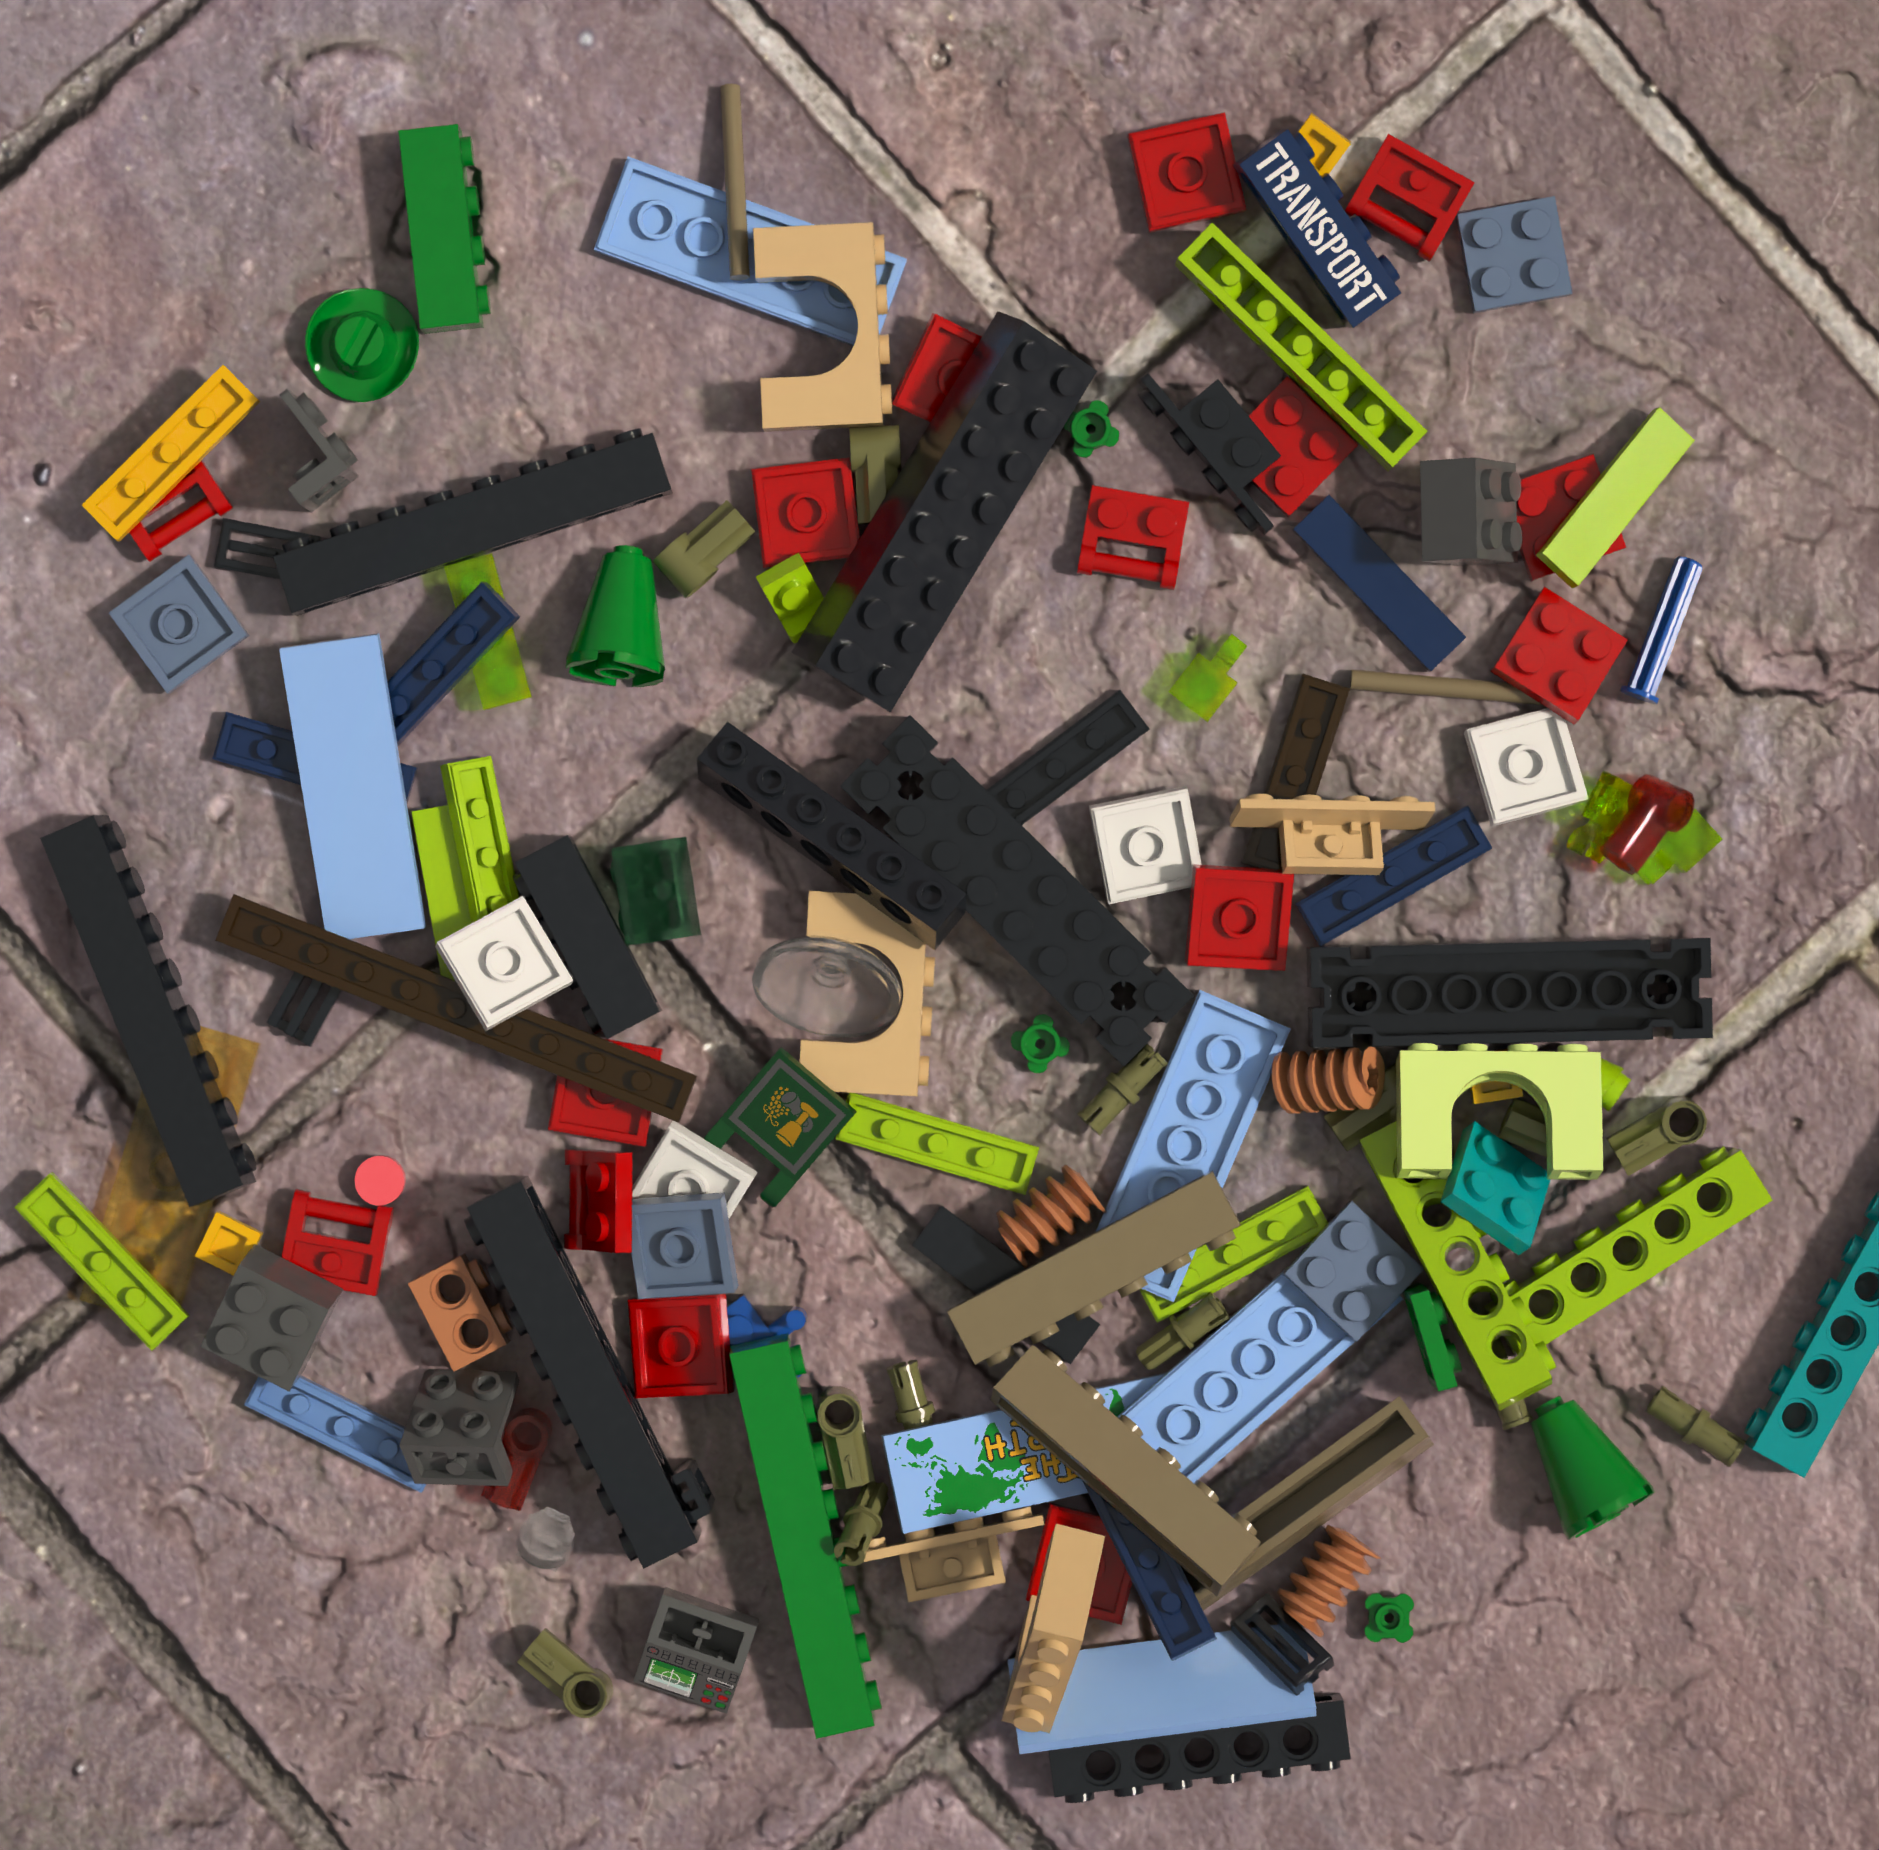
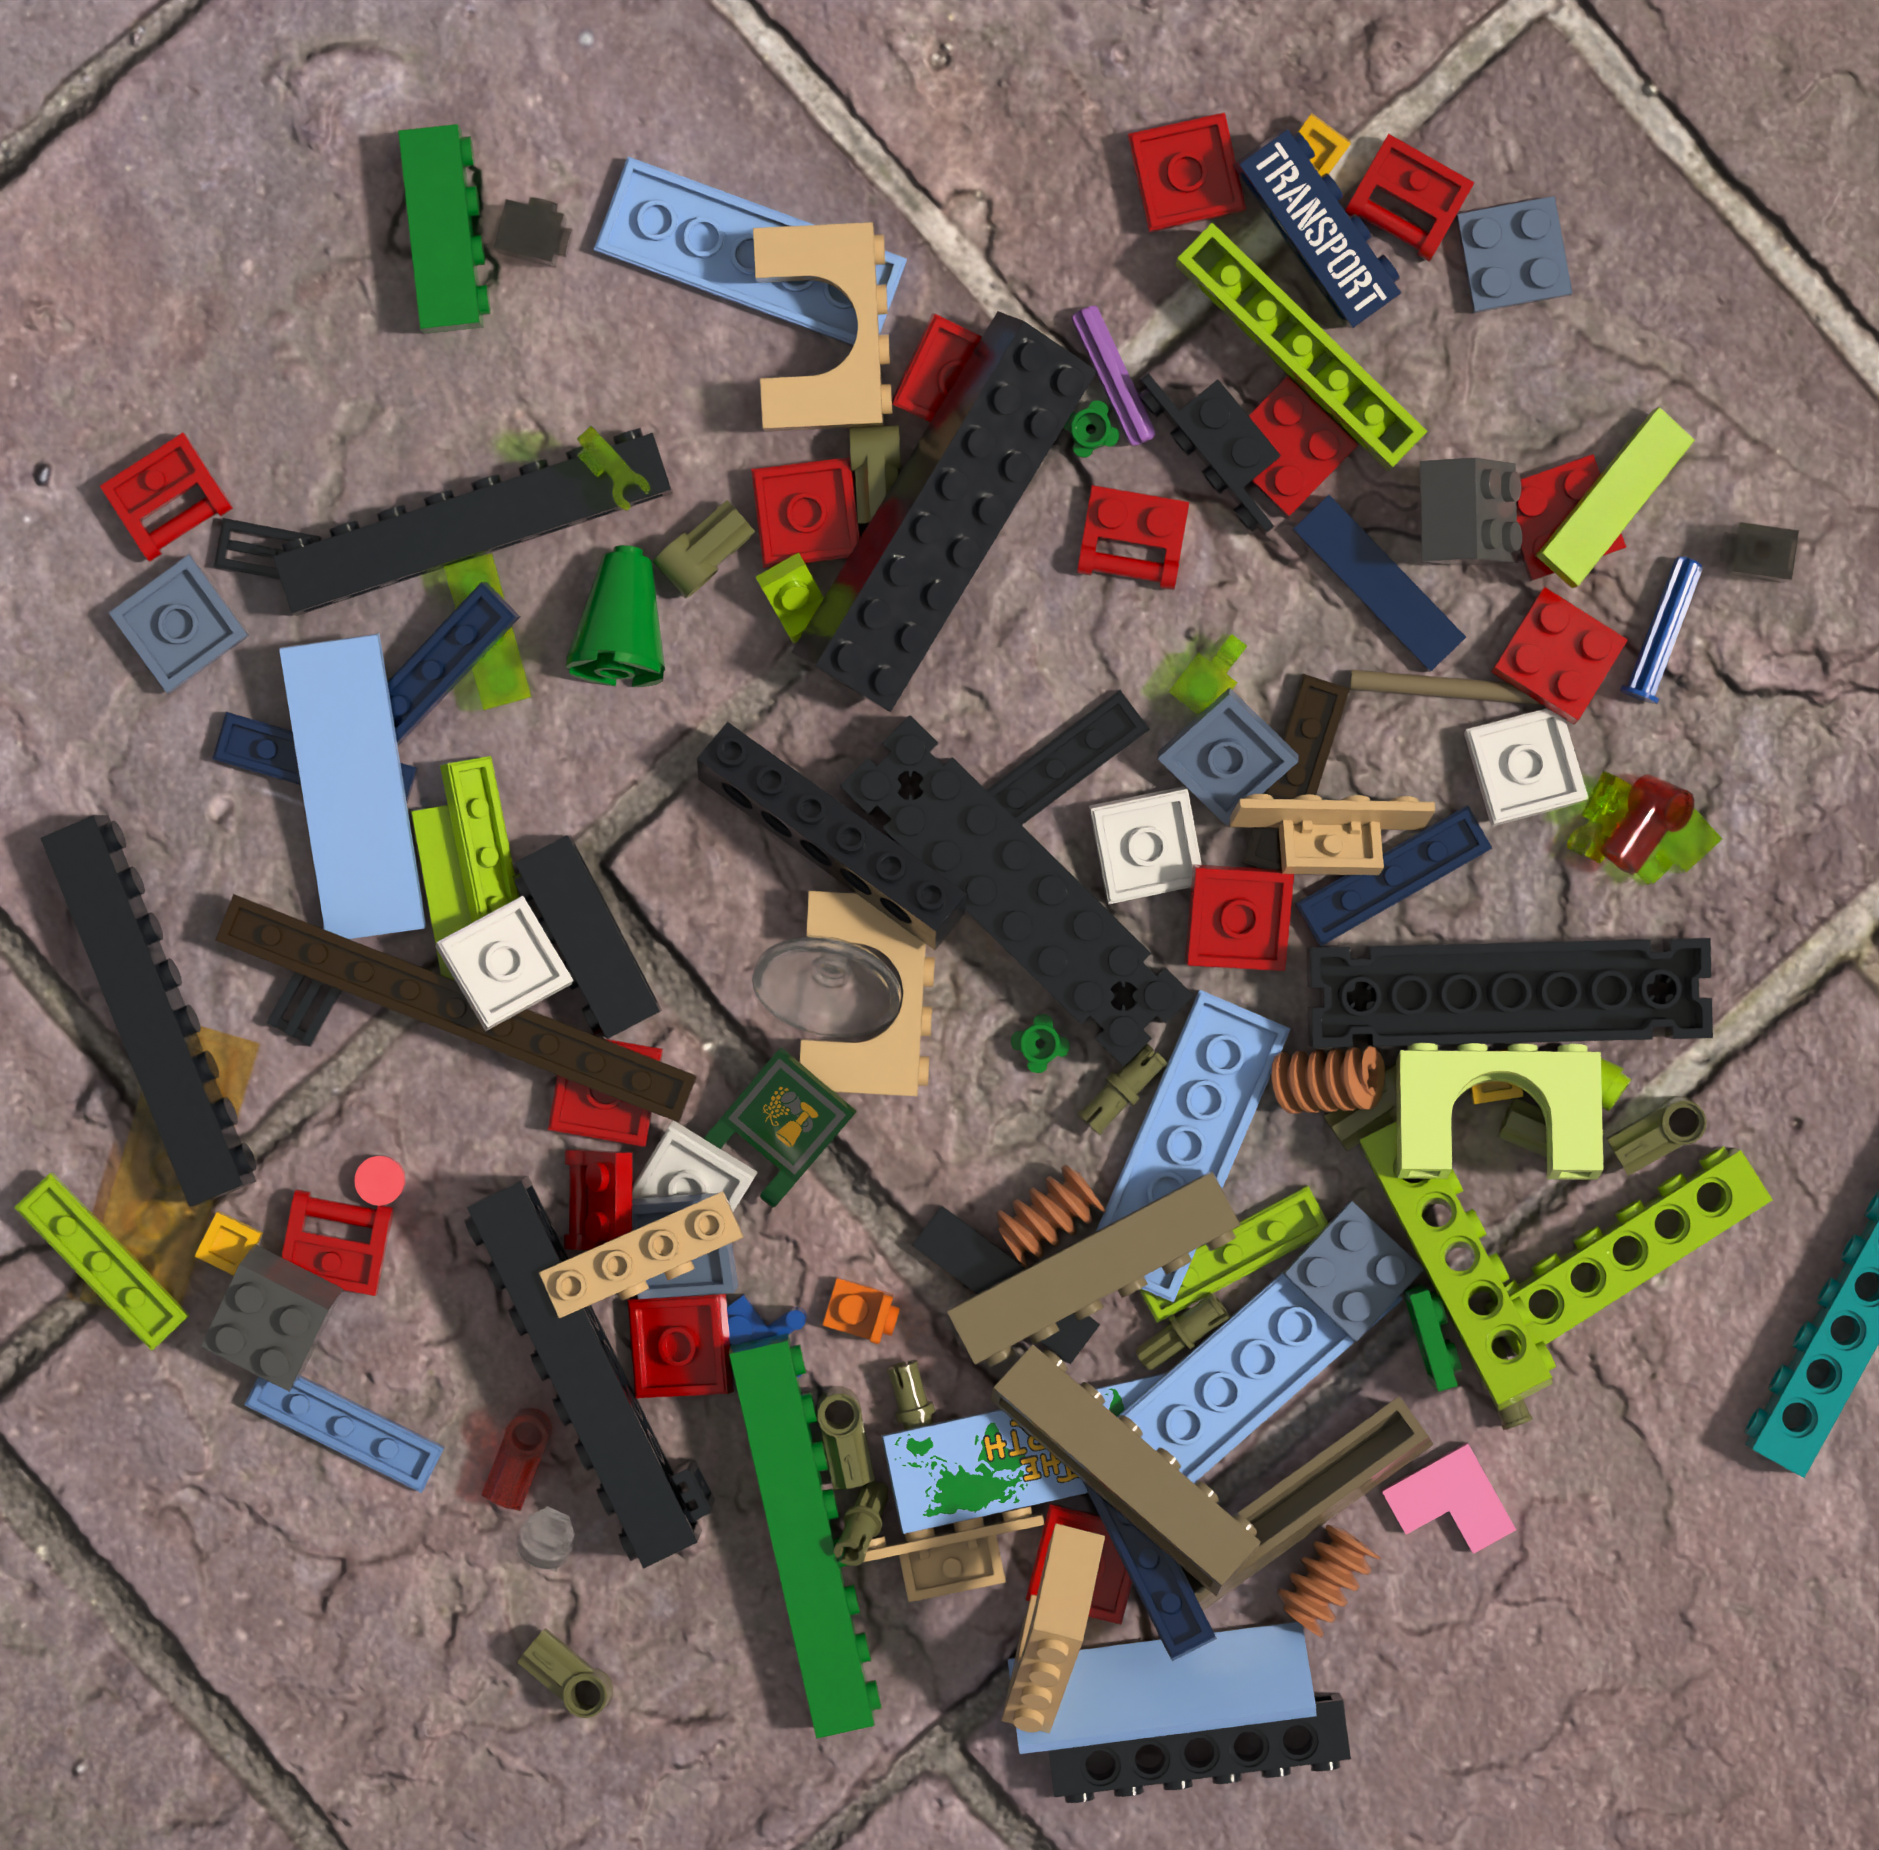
yellow plate [82,365,261,542] -> none
dark grey bracket [279,389,359,512] -> none
green hat [305,288,419,402] -> none
dark grey bracket [400,1369,520,1486] -> none
nougat brick [408,1253,513,1372] -> none
clear green bracket [611,837,701,946] -> none
dark grey slope [633,1587,759,1714] -> none
dark tan bar [720,84,750,281] -> none
lime tile [836,1093,1039,1195] -> none
black tile [1230,1593,1334,1696] -> none
green plate [1364,1593,1414,1643] -> none
teal plate [1441,1121,1551,1255] -> none
green cone [1531,1396,1655,1540] -> none
olive pin [1645,1385,1746,1467] -> none
none -> clear smoke brick [494,197,573,268]
none -> tan bracket [539,1191,744,1318]
none -> clear neon green plate [577,426,651,512]
none -> orange bracket [822,1277,900,1345]
none -> medium lavender axle [1071,305,1155,446]
none -> sand blue plate [1157,687,1298,826]
none -> bright pink tile [1381,1442,1516,1554]
none -> clear smoke brick [1720,522,1799,583]

